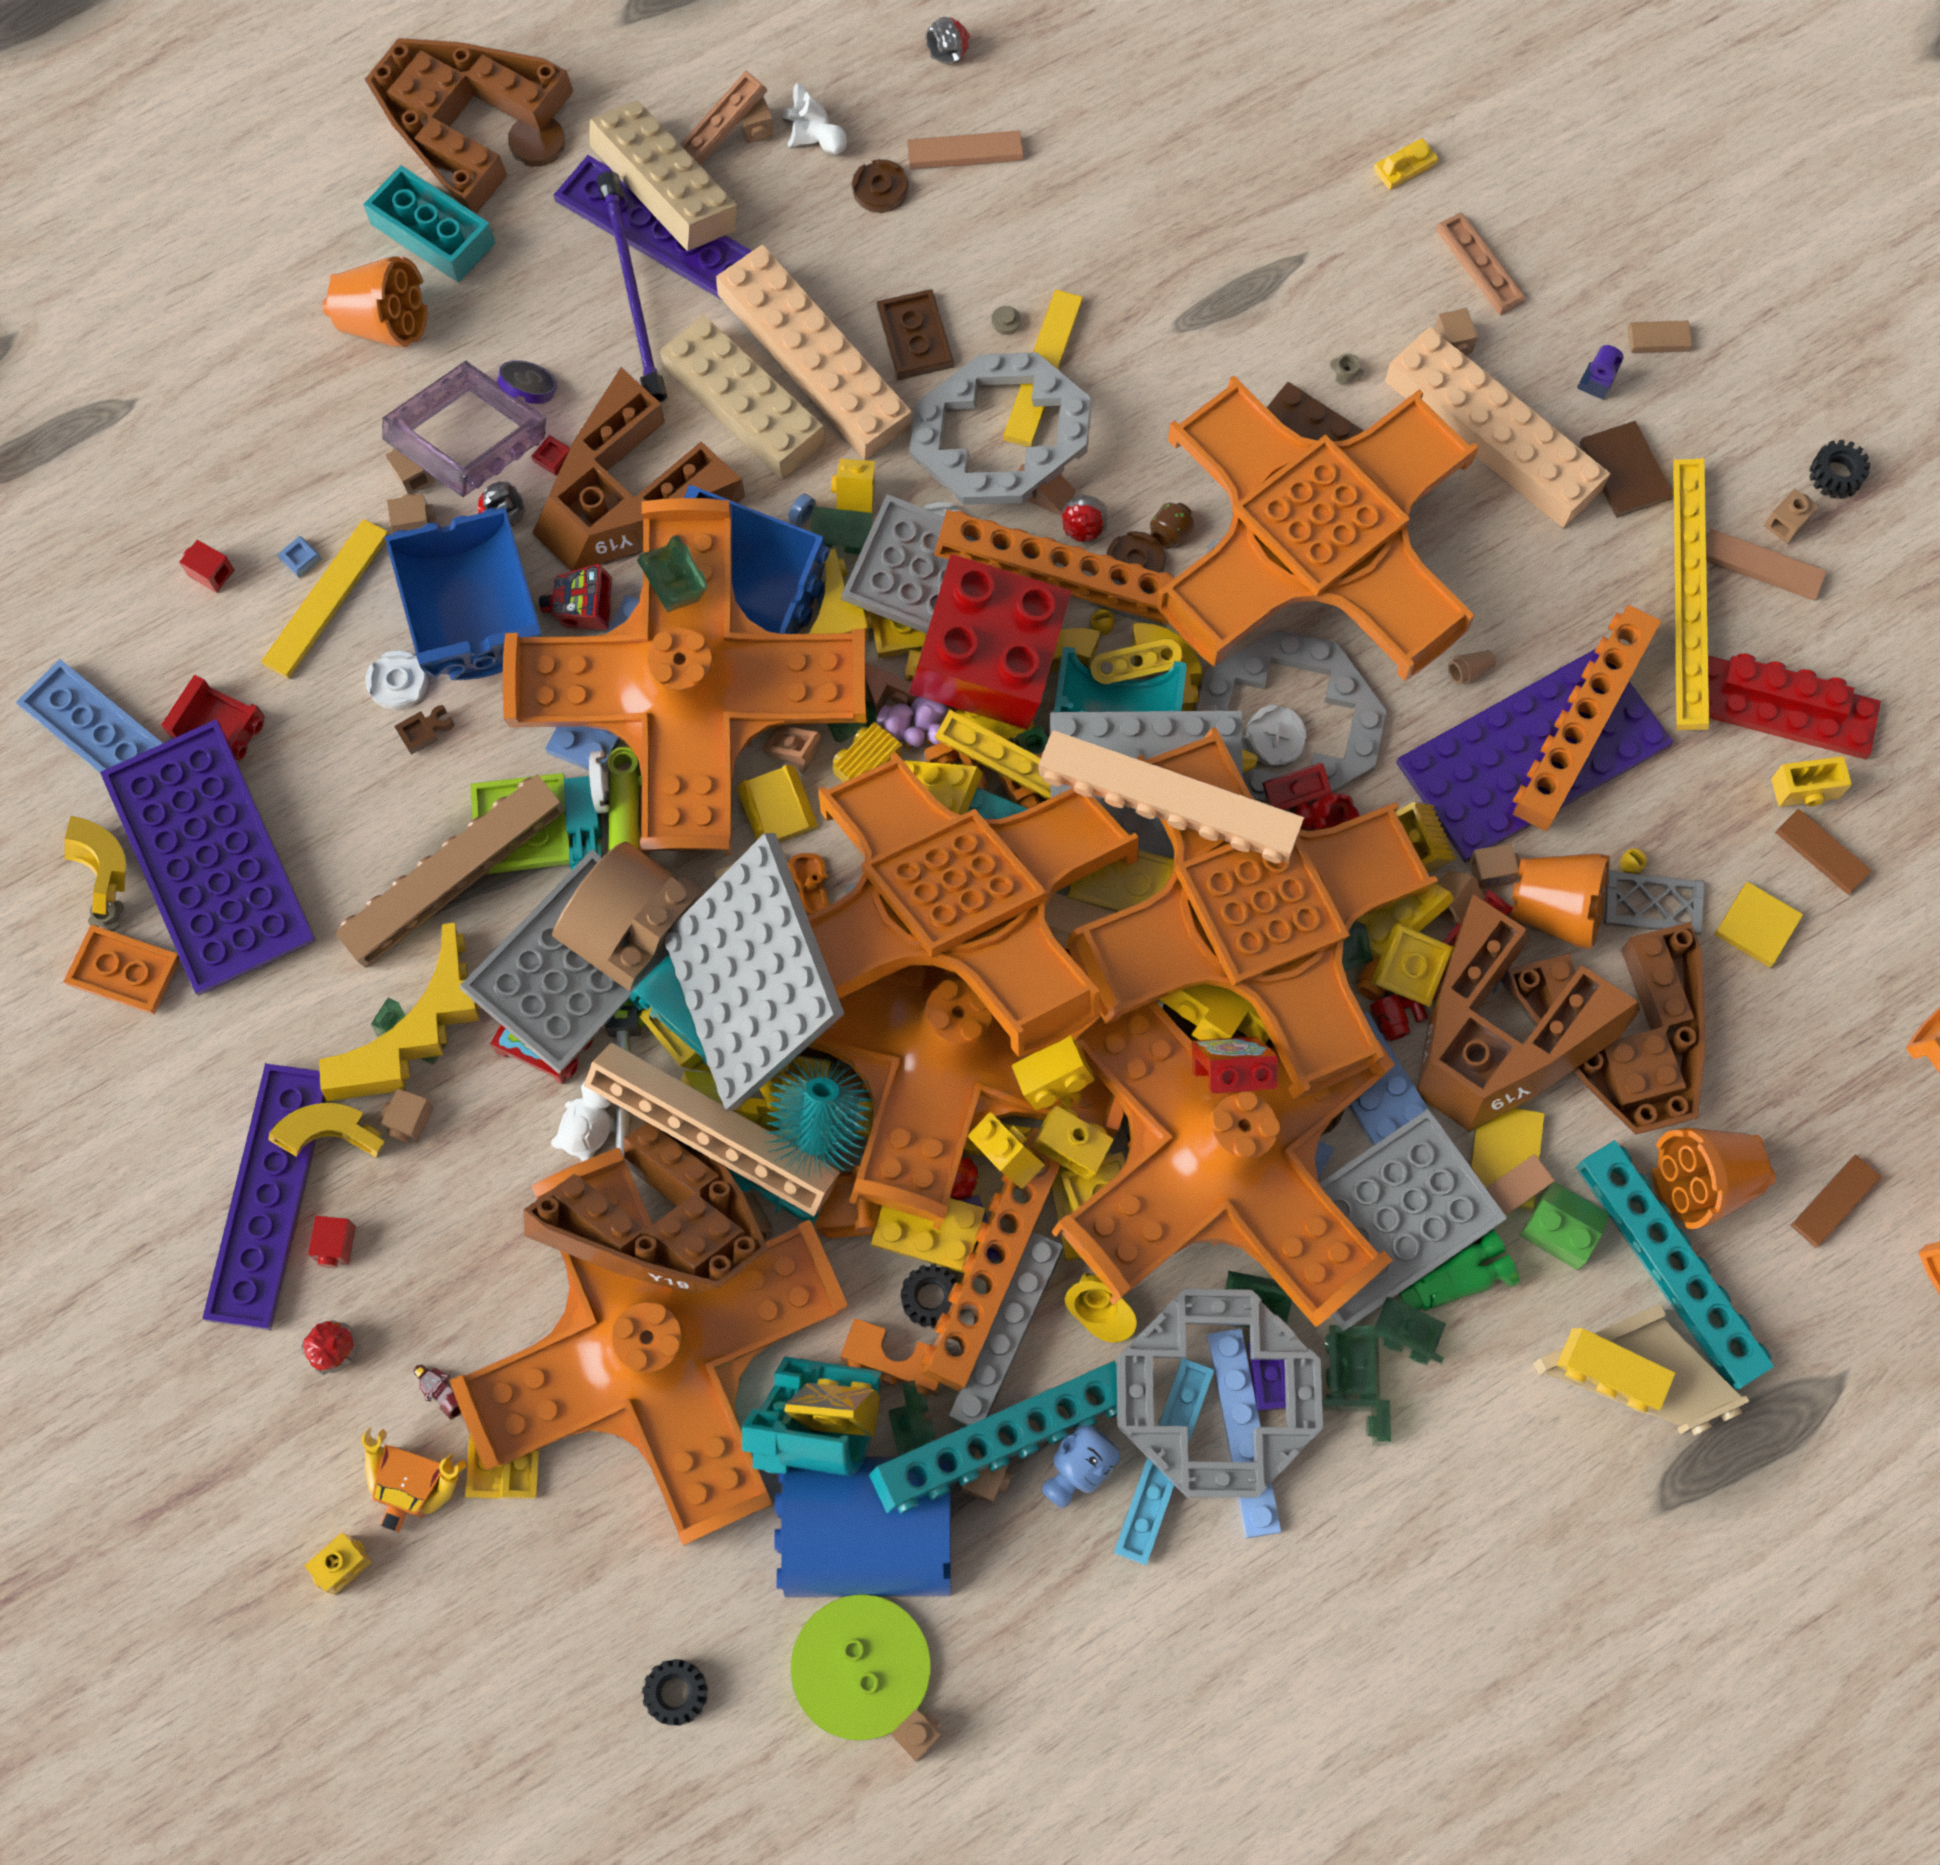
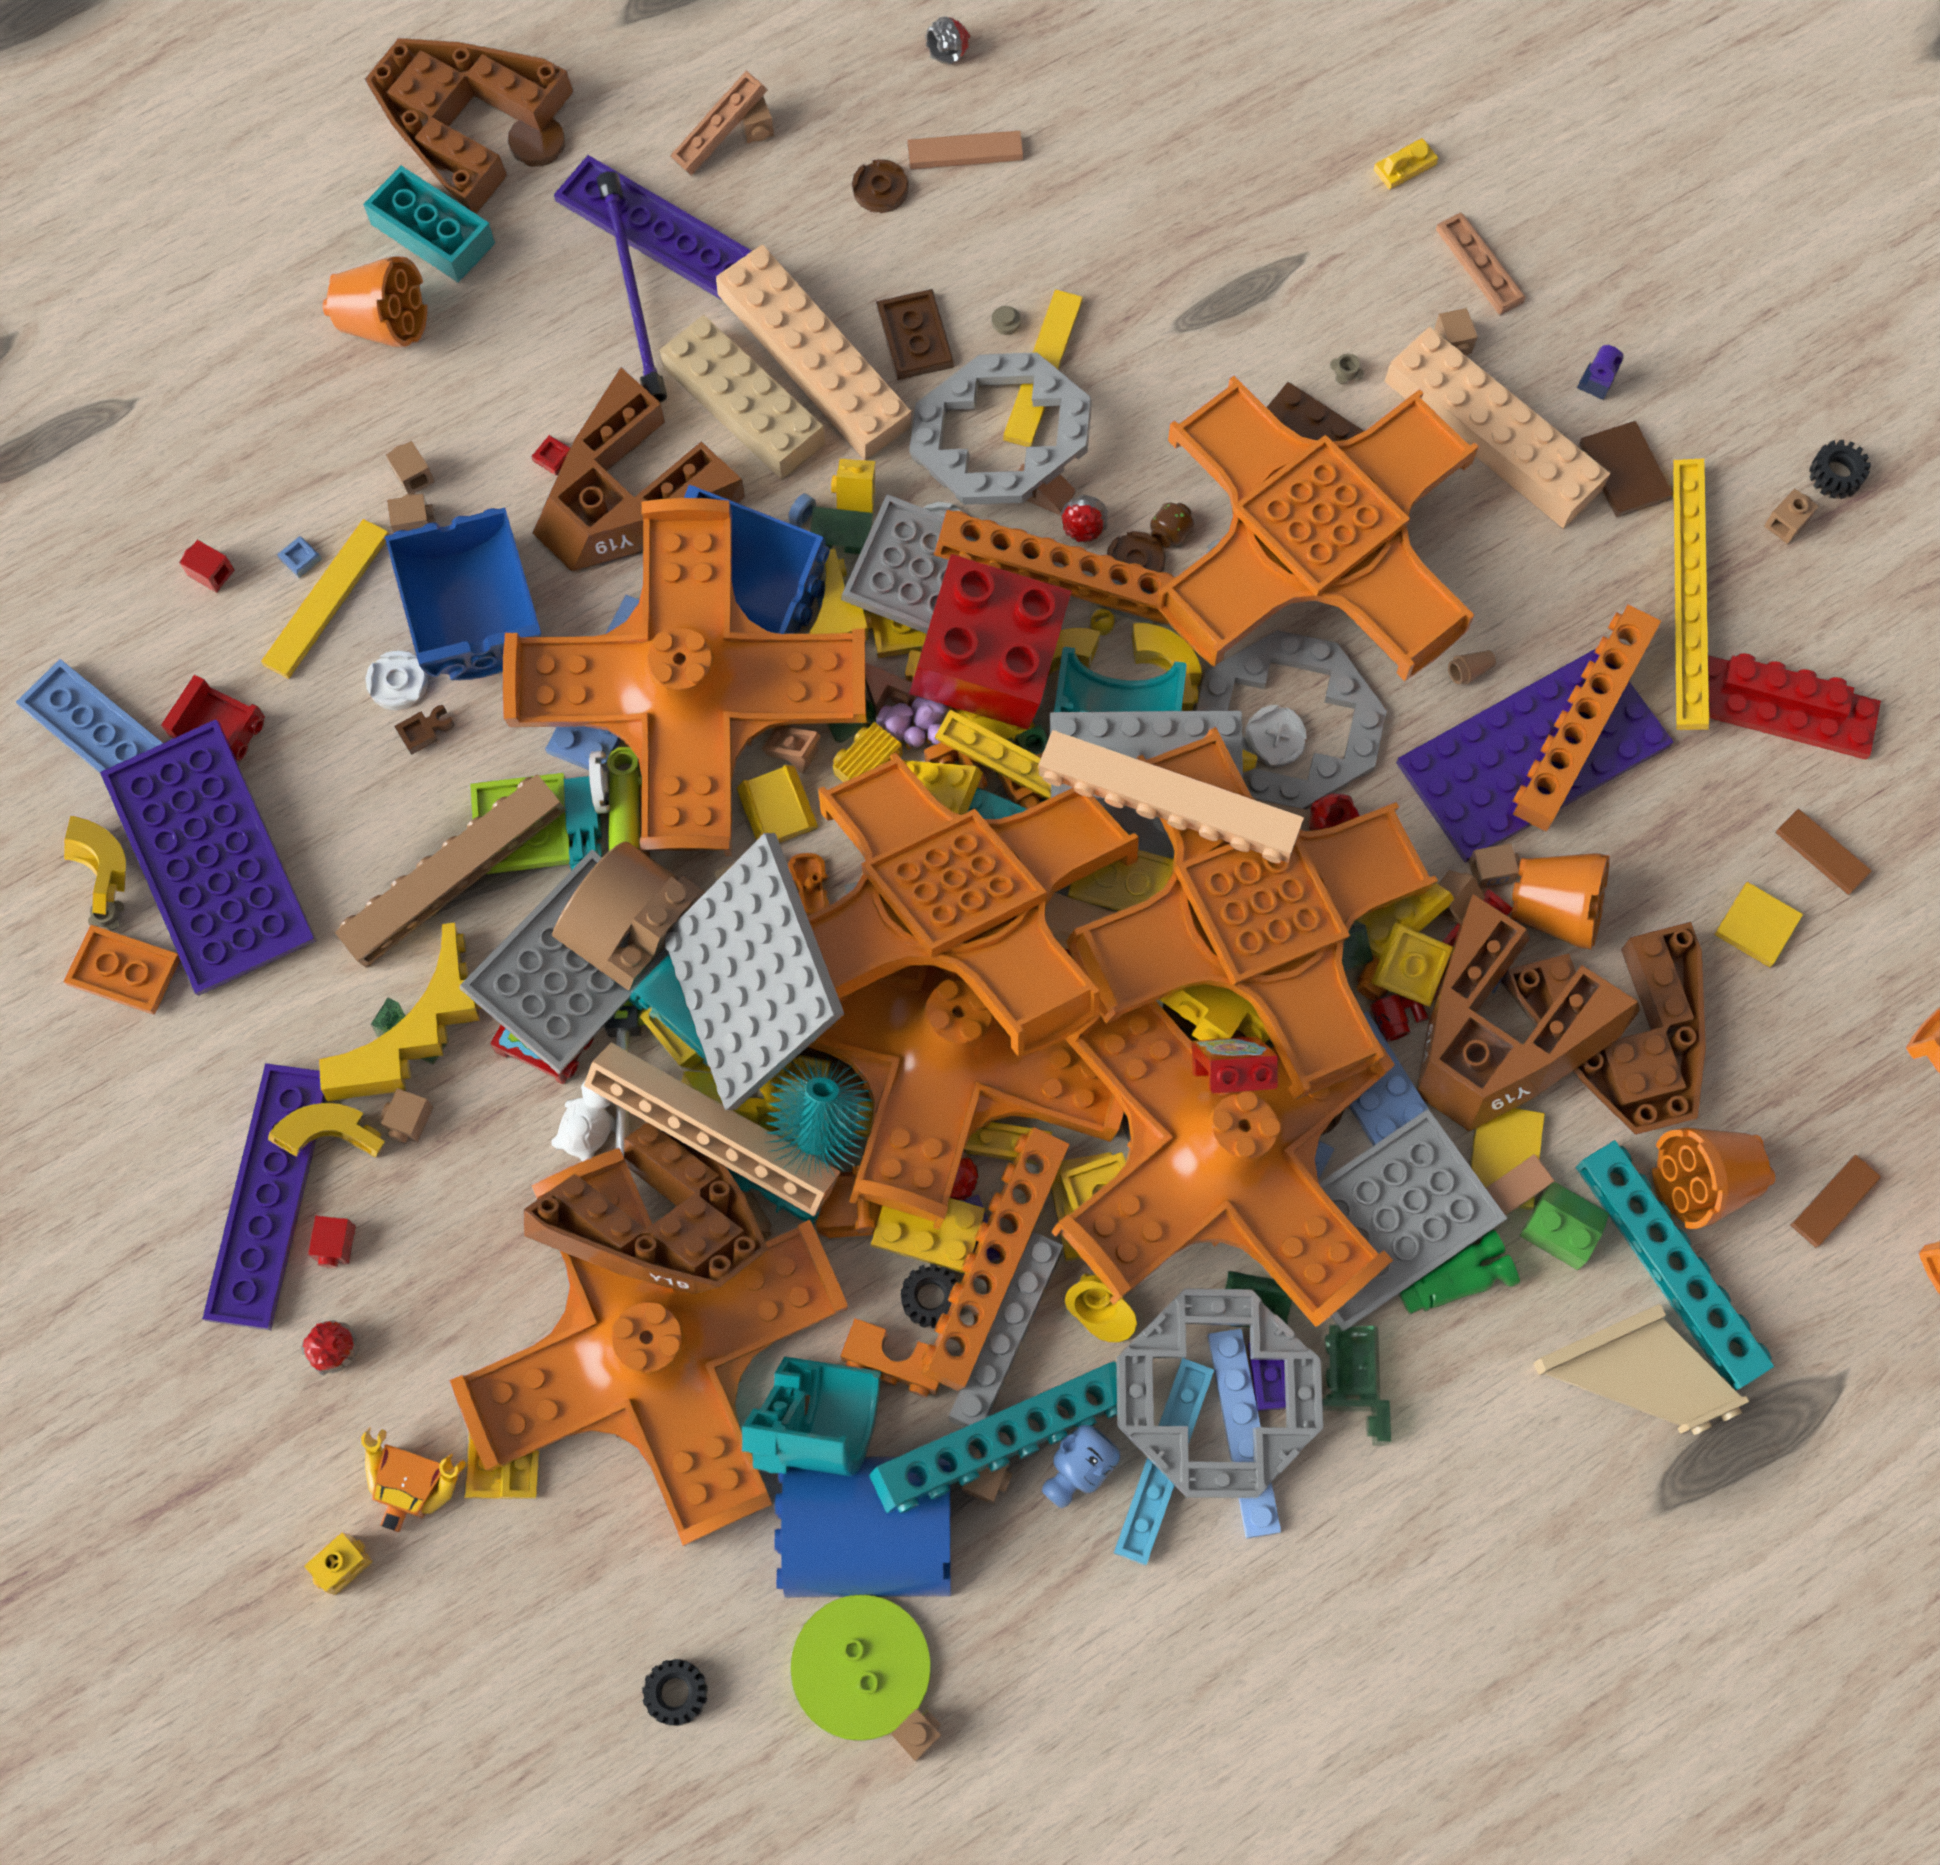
clear purple window [382,360,546,497] -> none
piece [414,1364,461,1419] -> none
flat silver piece [476,481,526,527] -> none
tile [497,360,557,404] -> none
torso [539,564,612,630] -> none
tan brick [589,100,737,251] -> none
clear green bracket [637,535,707,613] -> none
white animal [782,83,847,155] -> none
yellow slope [784,1379,880,1437] -> none
clear green bracket [888,1380,936,1457] -> none
yellow brick [968,1112,1045,1189] -> none
yellow brick [1012,1035,1095,1111] -> none
yellow brick [1030,1105,1114,1180] -> none
yellow plate [1091,638,1183,684] -> none
red plate [1262,762,1332,830] -> none
clear green bracket [1372,1297,1446,1366] -> none
yellow brick [1396,802,1456,873] -> none
yellow brick [1556,1328,1676,1414] -> none
light grey window [1605,870,1705,935] -> none
yellow hinge [1619,848,1647,874] -> none
medium nougat tile [1628,320,1692,353] -> none
nougat tile [1706,529,1826,601] -> none
yellow brick [1771,756,1852,807] -> none

